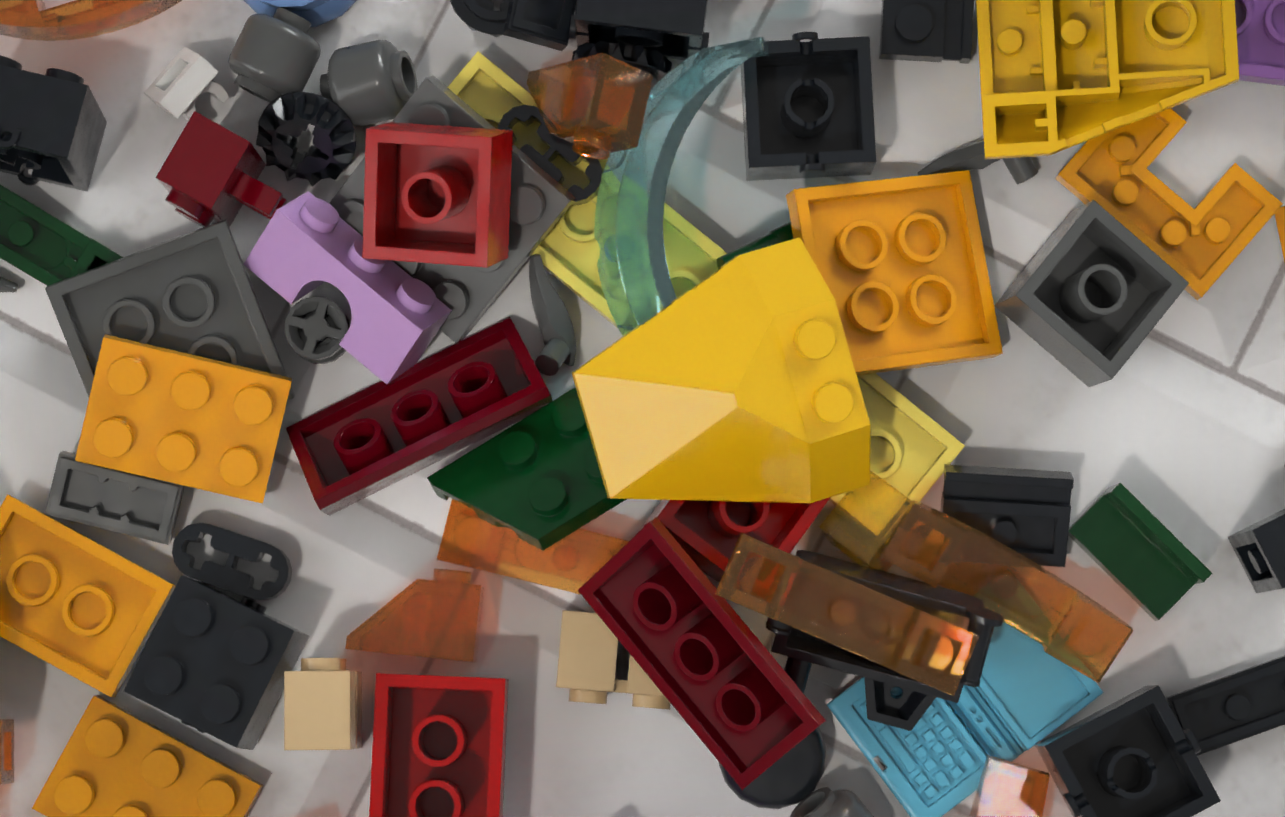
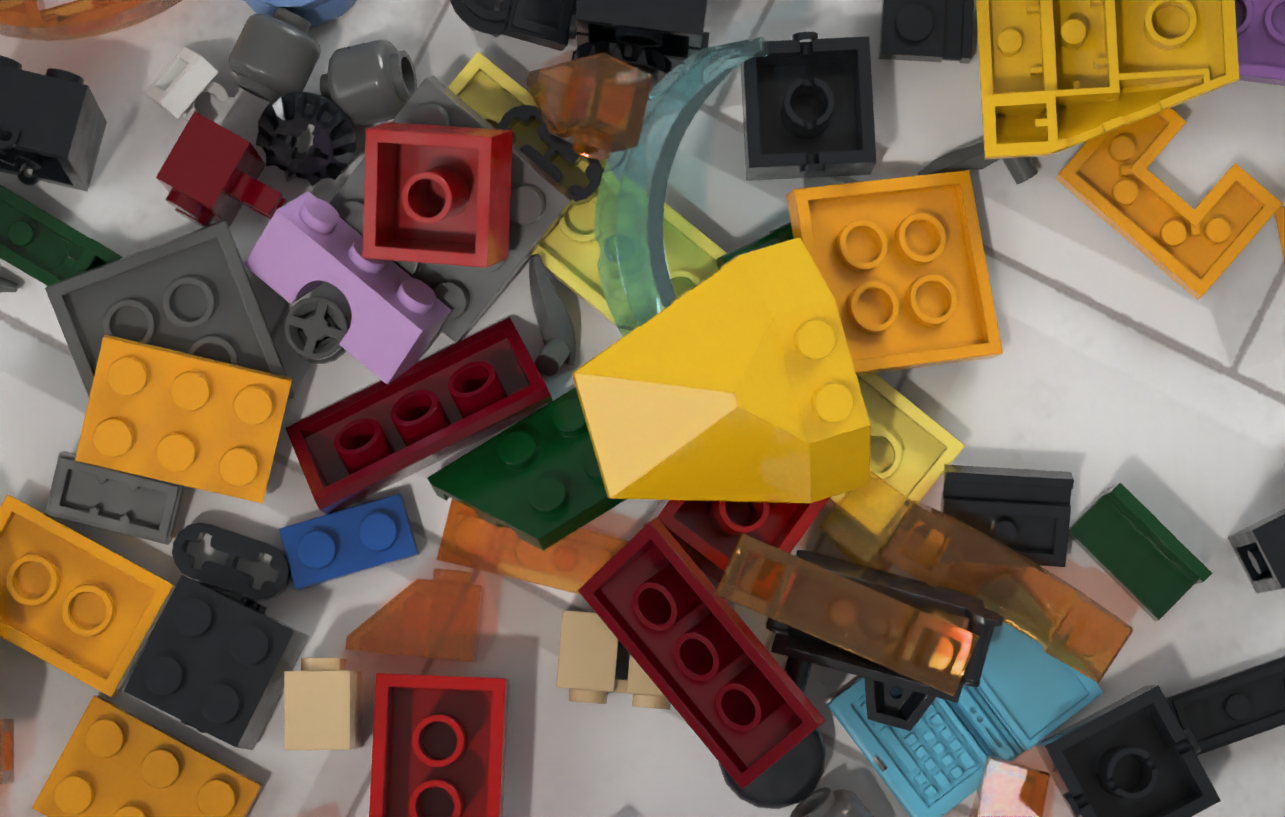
dark grey brick [994,200,1189,387] -> none
none -> blue plate [279,493,419,590]

